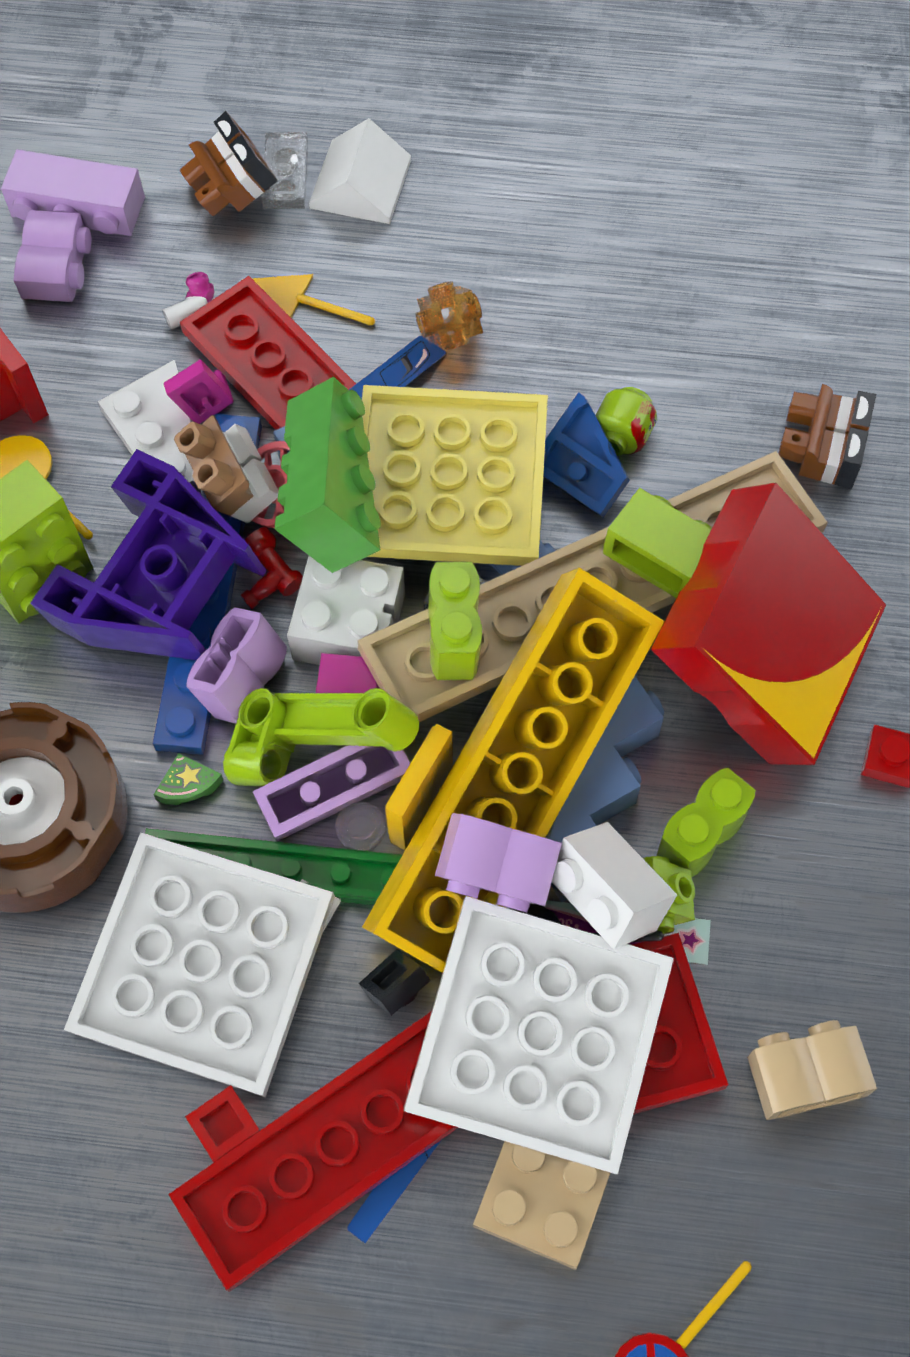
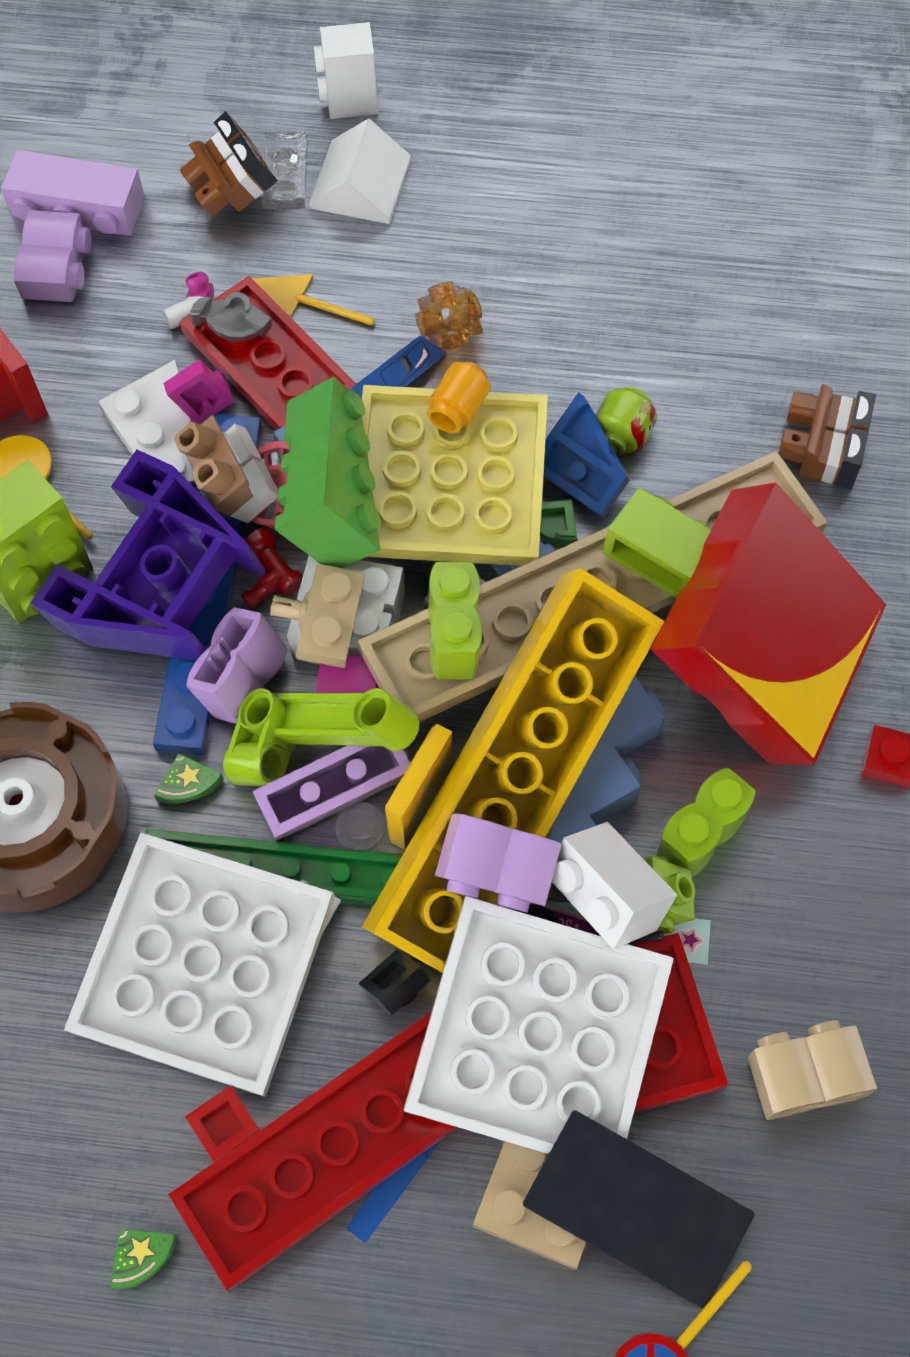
none -> bright green tile [110,1229,177,1290]
none -> flat silver piece [190,292,272,342]
none -> tan plate [270,563,365,668]
none -> white brick [314,22,378,119]
none -> light orange brick [427,362,491,434]
none -> black sticker [523,1110,755,1308]
none -> bright green tile [540,500,578,547]

